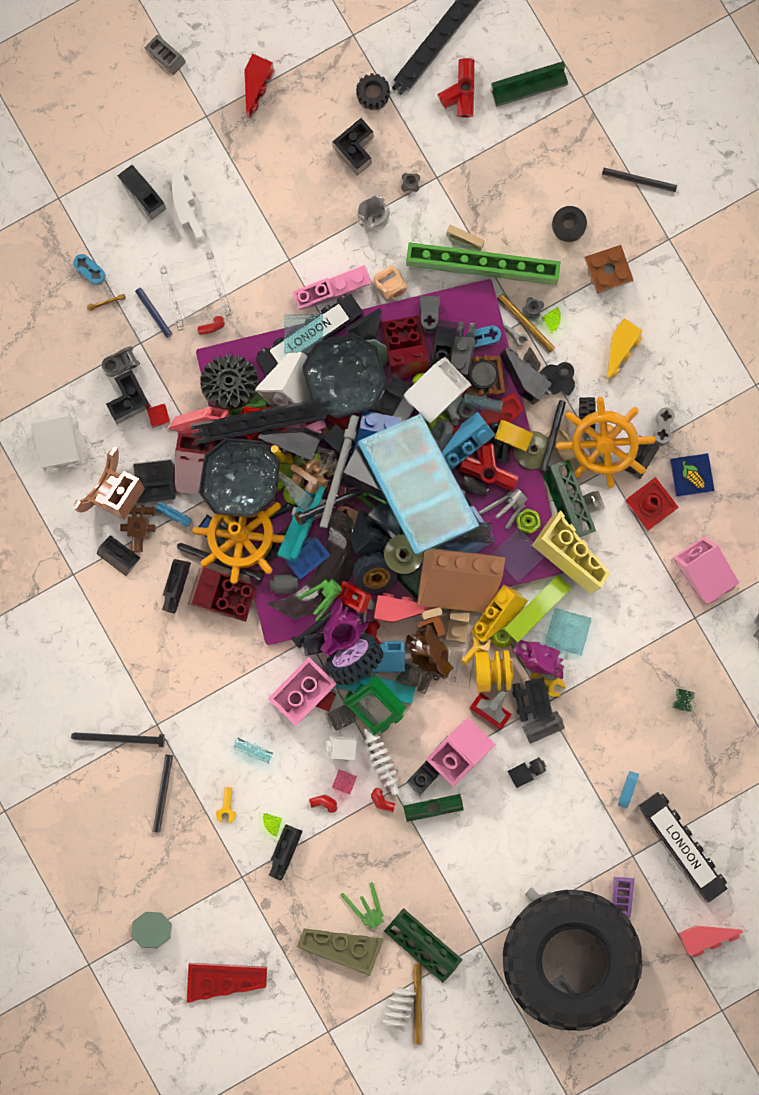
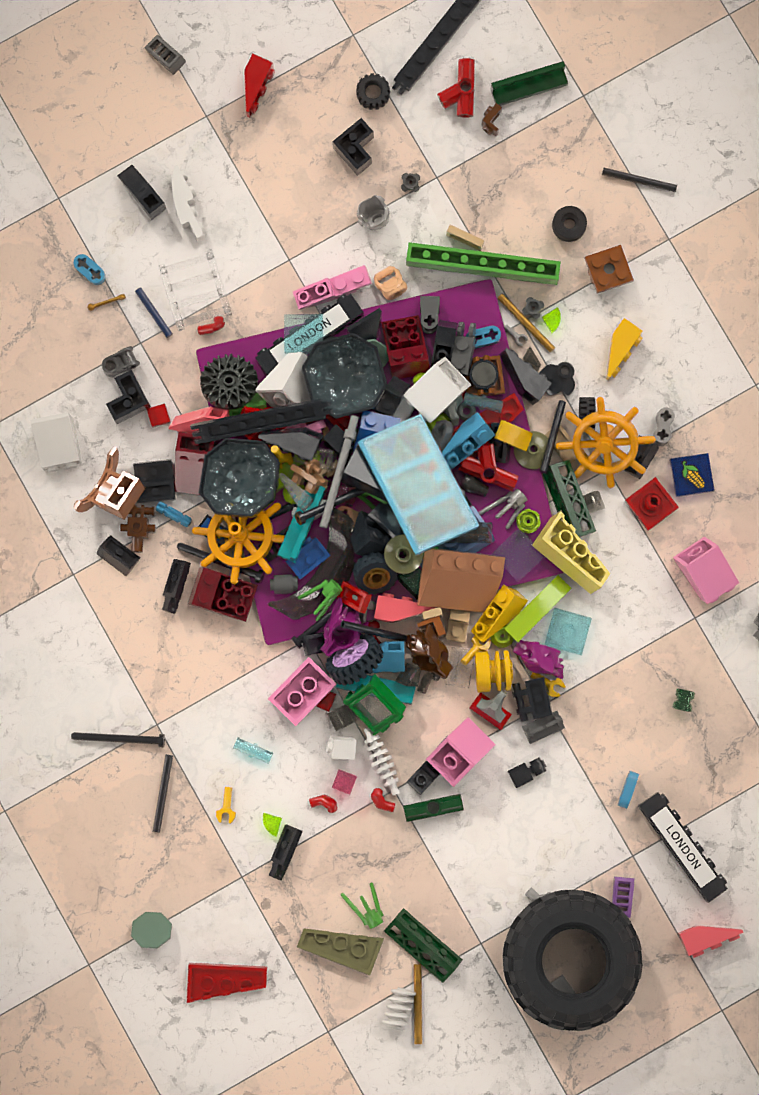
none -> black piece [340,620,407,642]
none -> reddish brown bracket [481,103,502,137]

